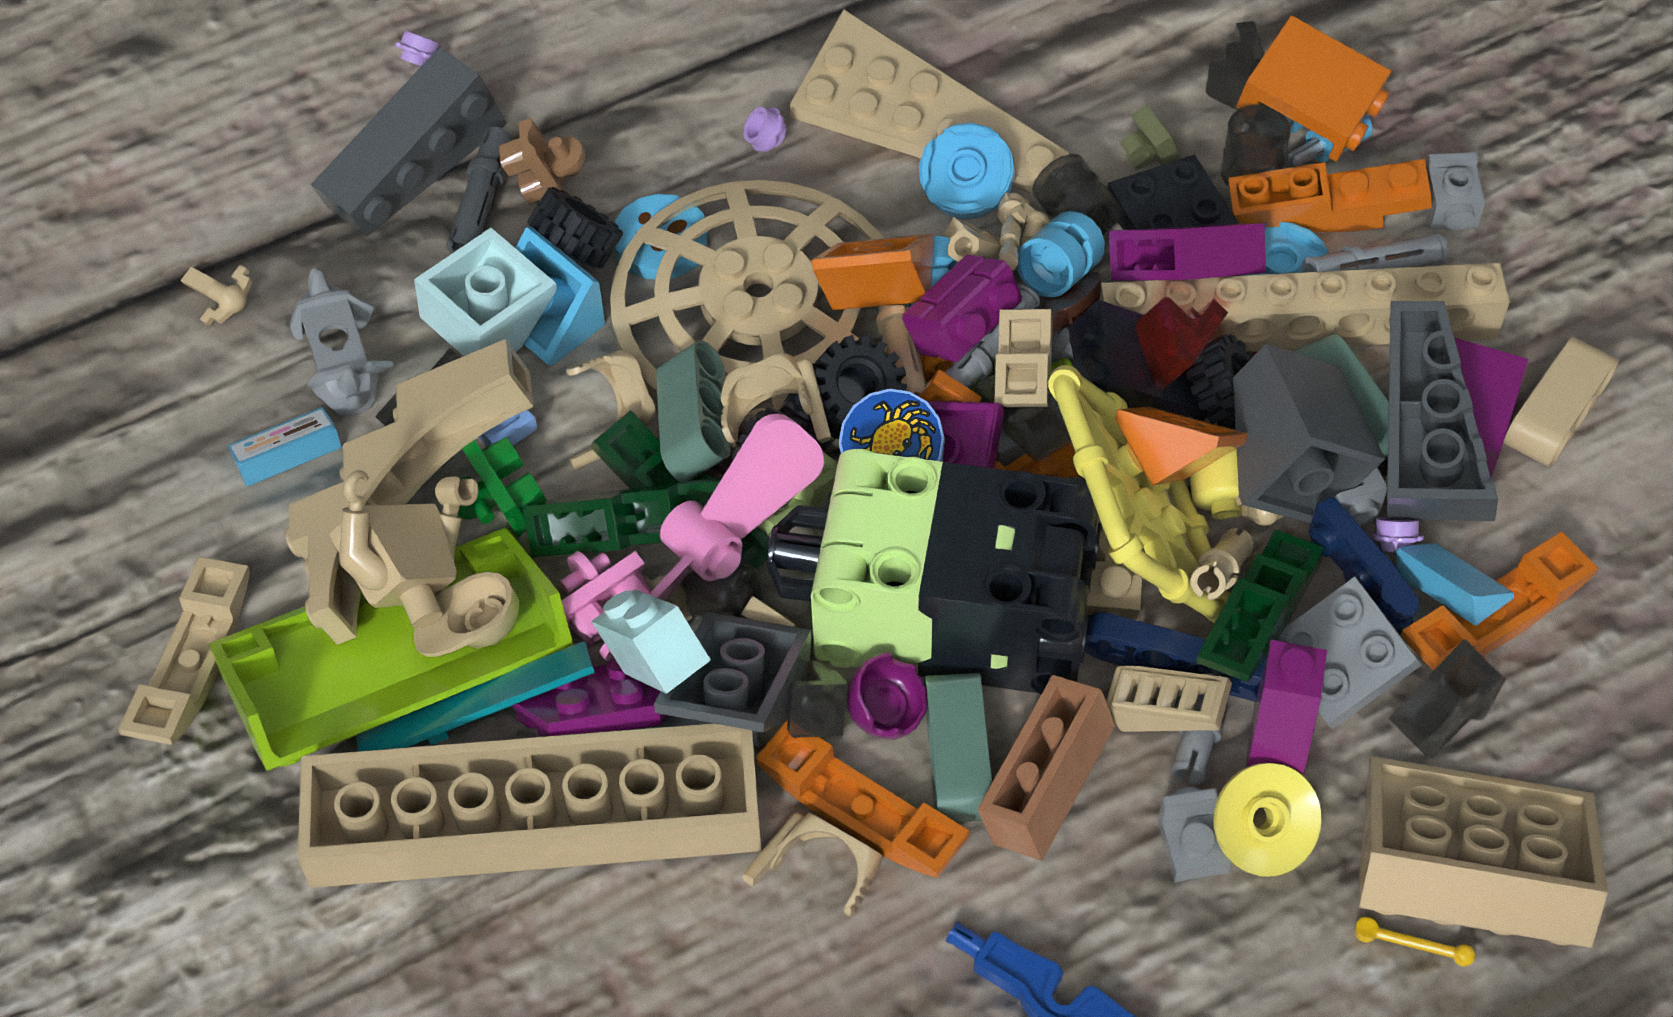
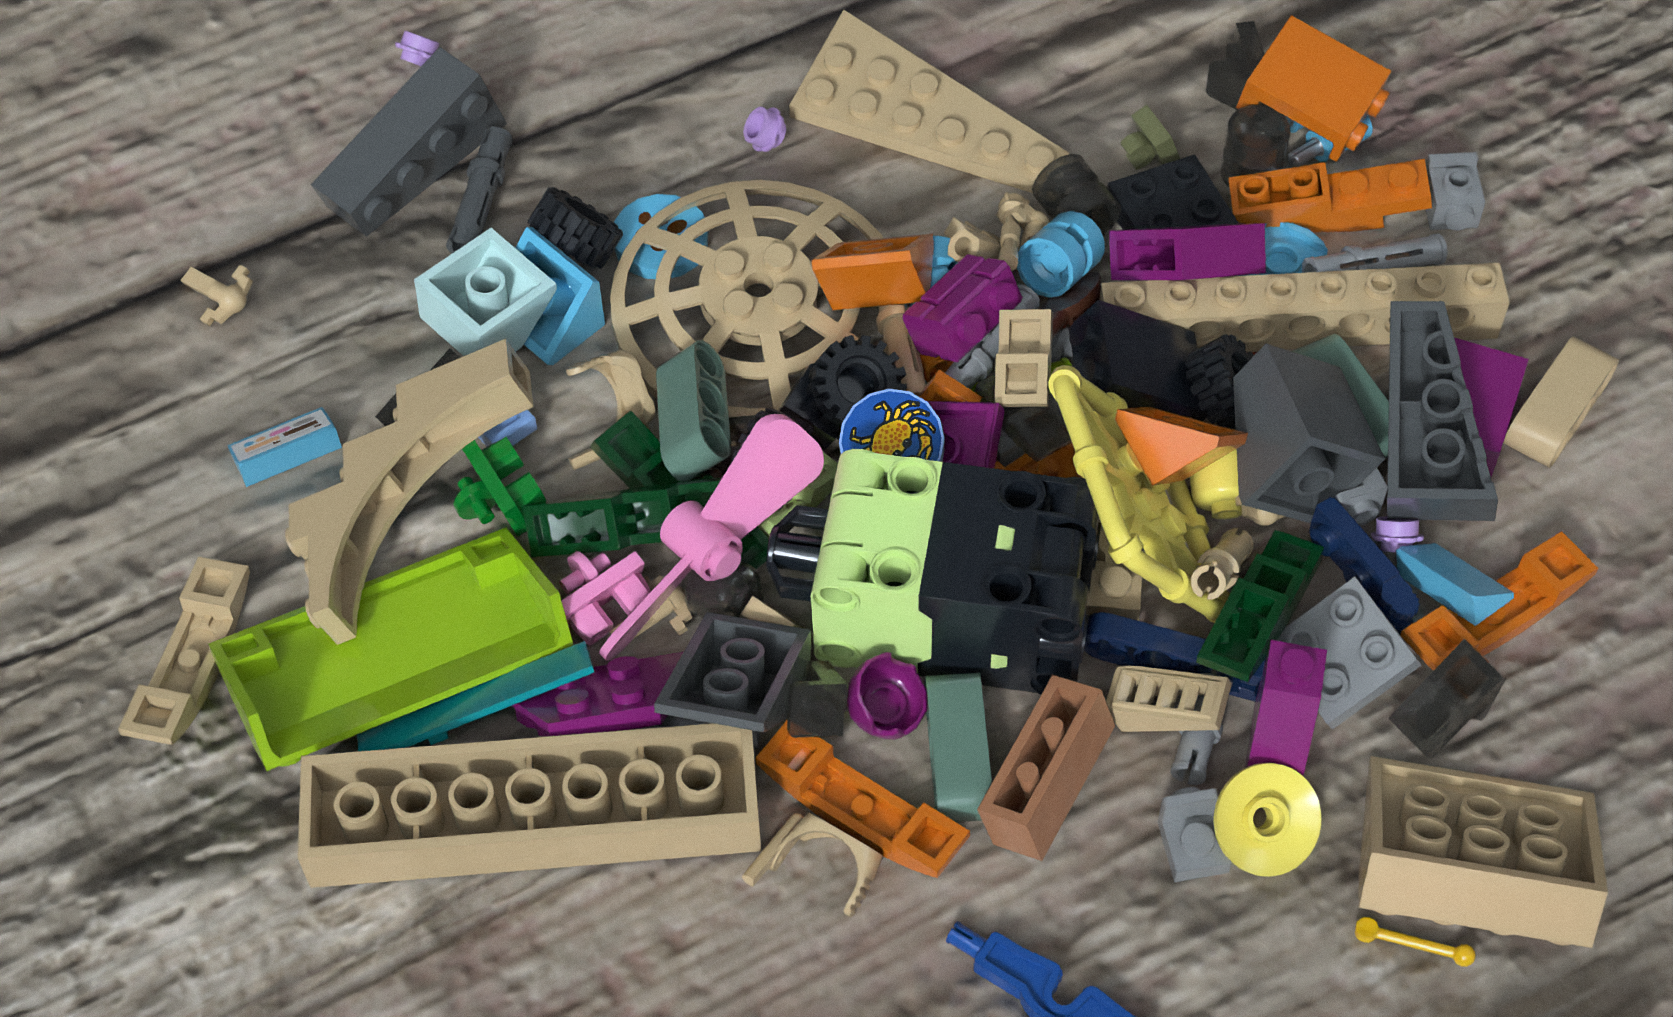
light grey piece [289,268,394,415] -> none
tan torso [329,470,478,628] -> none
tan cap [414,572,519,657] -> none
medium nougat hips [498,118,586,204] -> none
light aqua brick [591,589,711,694] -> none
tan helmet [721,353,832,443] -> none
medium azure tile [919,123,1015,219] -> none
clear red slope [1136,297,1228,391] -> none

